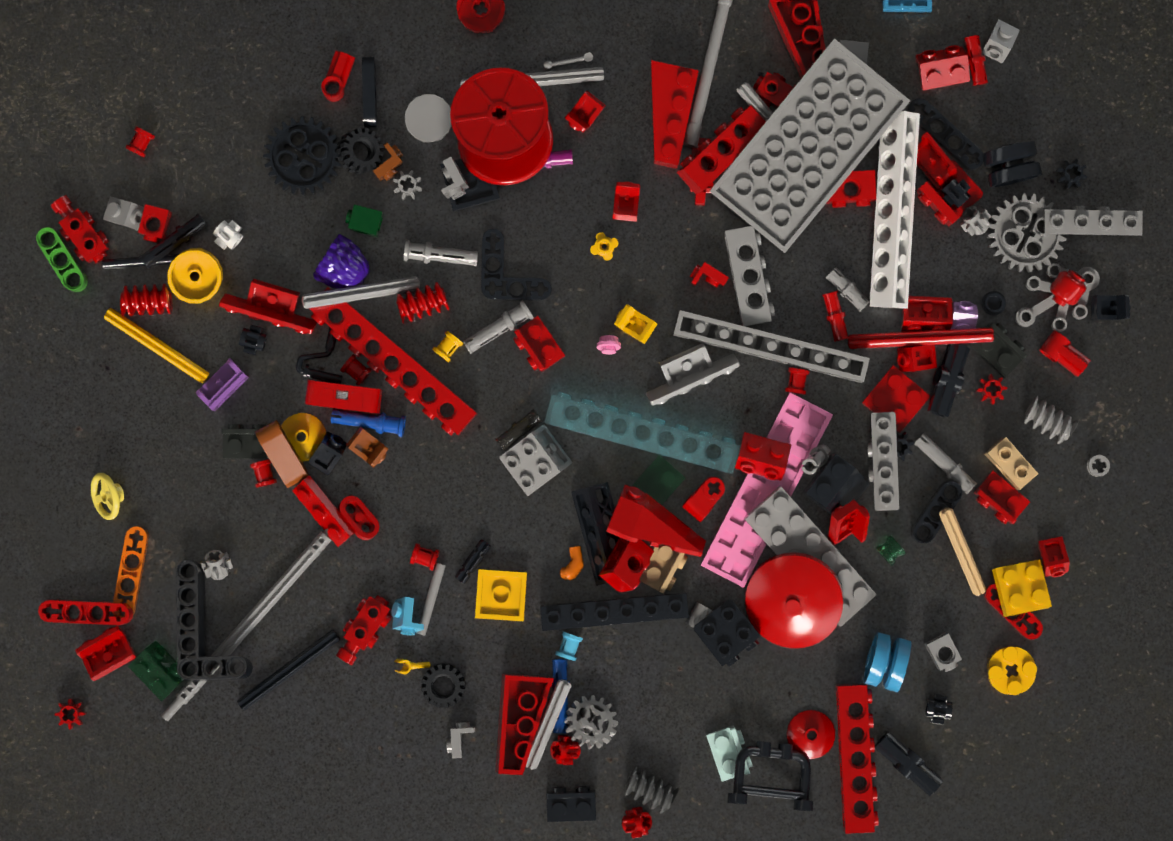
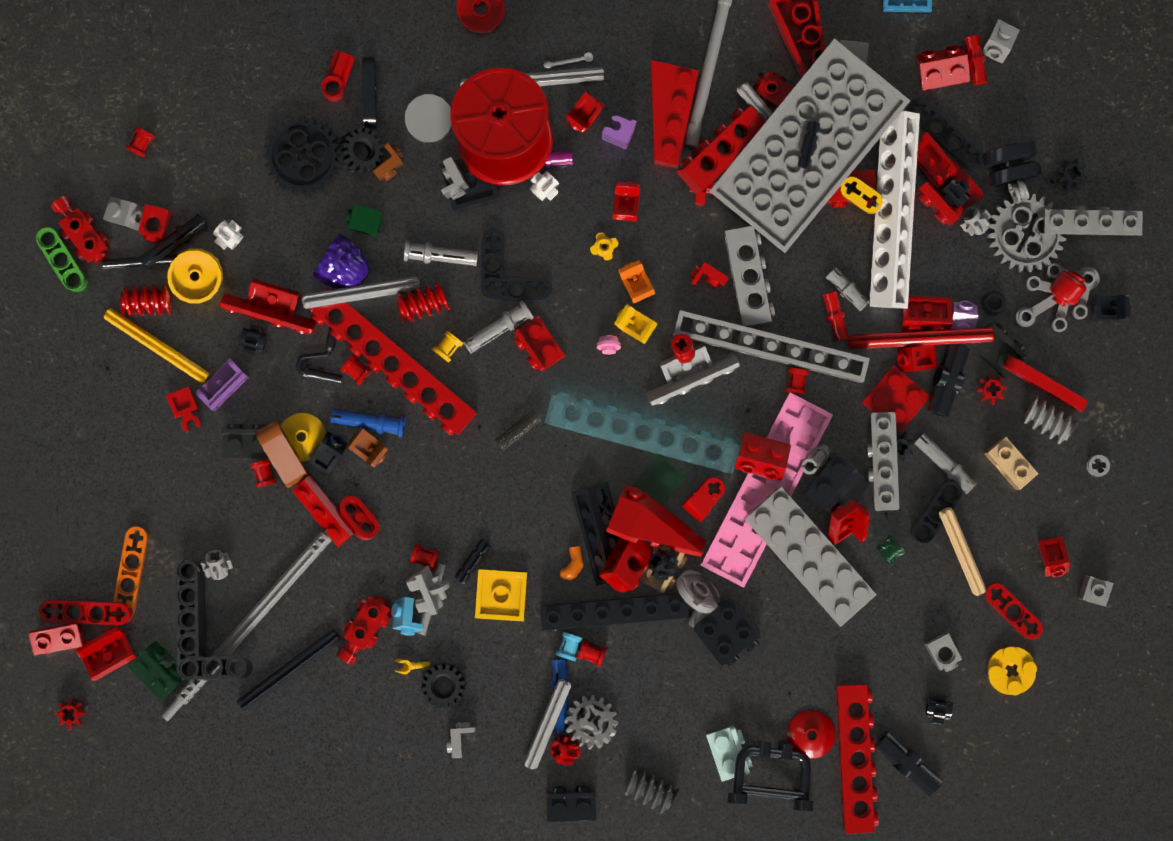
light yellow piece [91,473,124,520] -> none
red axle [305,380,383,414] -> none
light grey gear [393,170,422,200] -> none
red wedge [495,674,554,775] -> none
light grey bracket [500,424,573,496] -> none
red gear [622,807,652,838] -> none
red dish [745,552,844,648] -> none
dark azure wheel [863,632,911,692] -> none
red bracket [973,470,1030,525] -> none
yellow plate [992,559,1052,617] -> none
red piece [1039,330,1091,377] -> none
none -> bracket [29,623,85,655]
none -> red plate [166,386,201,432]
none -> light grey hips [406,565,450,615]
none -> white gear [529,171,559,201]
none -> red bush [577,639,608,668]
none -> medium lavender hinge [602,116,637,150]
none -> orange bracket [618,260,655,304]
none -> black gear [648,549,679,580]
none -> red bush [671,334,696,363]
none -> light grey tile [676,570,720,614]
none -> black axle [797,121,820,169]
none -> yellow beam [841,177,883,214]
none -> red beam [1003,356,1088,413]
none -> light grey bush [1008,179,1029,203]
none -> light grey brick [1078,575,1114,607]

